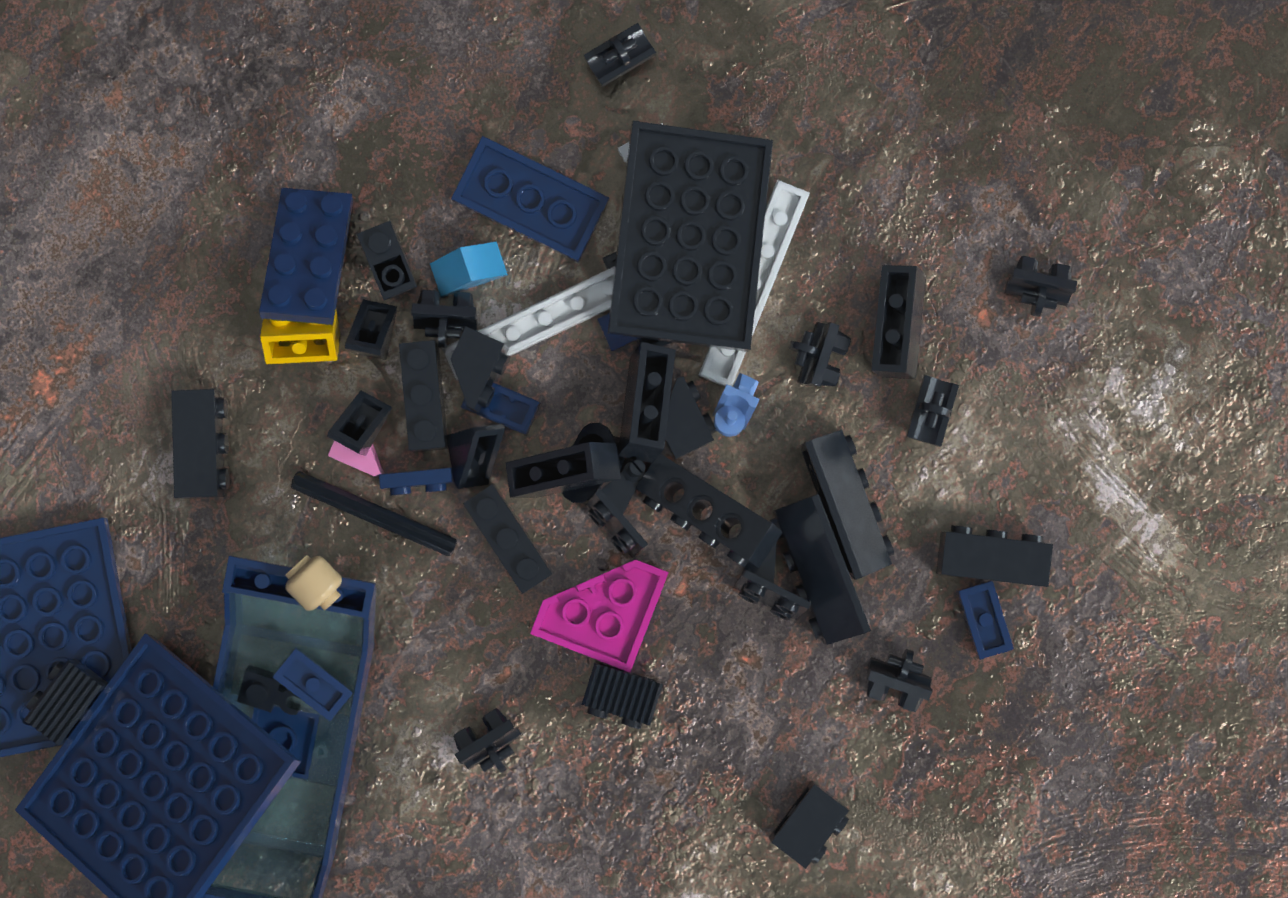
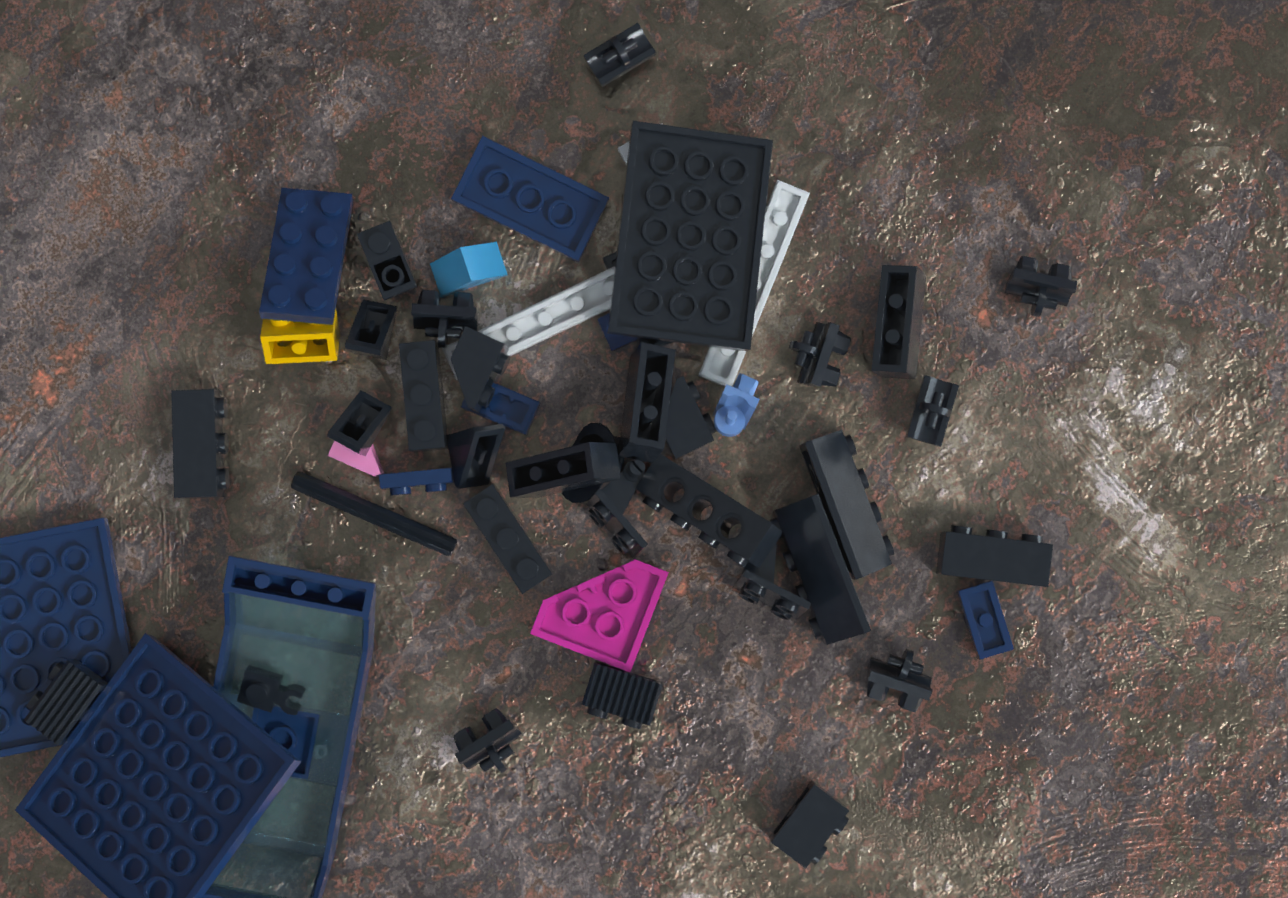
dark blue plate [272,646,353,721] -> none
tan head [285,555,342,611] -> none

